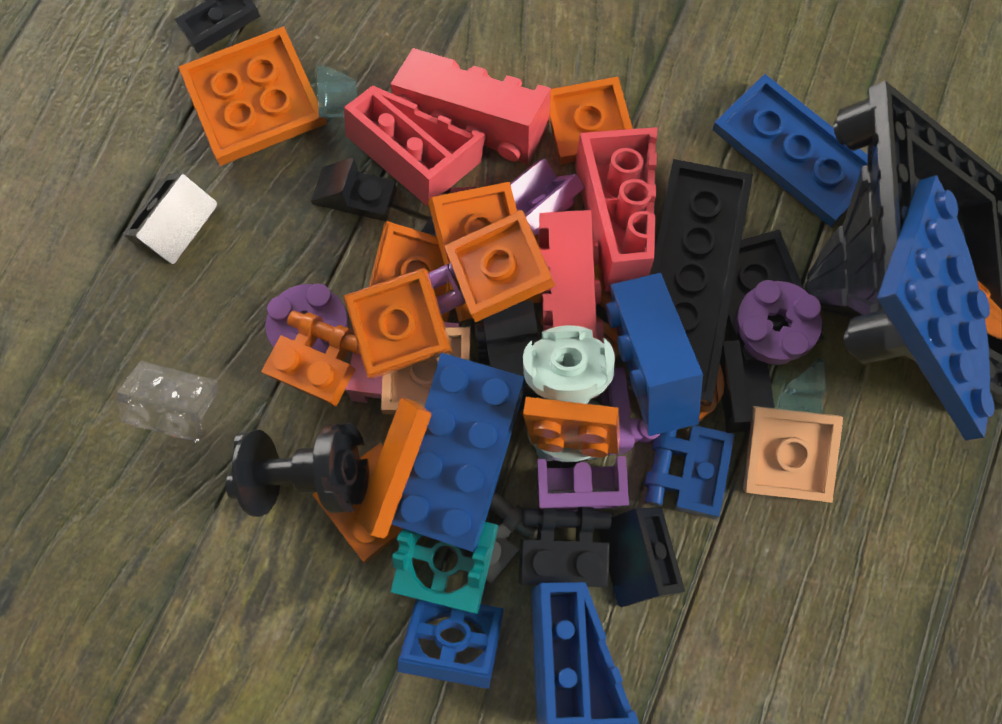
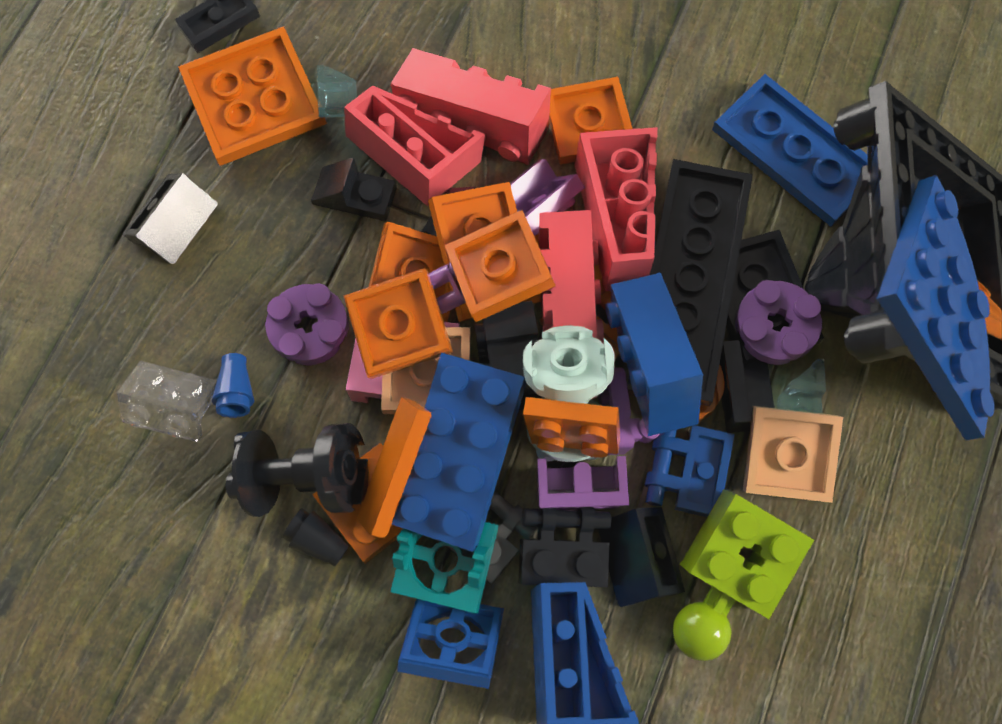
orange plate [261,310,360,407] -> none
none -> blue cone [212,353,254,418]
none -> black cone [282,508,350,567]
none -> lime brick [673,489,814,661]

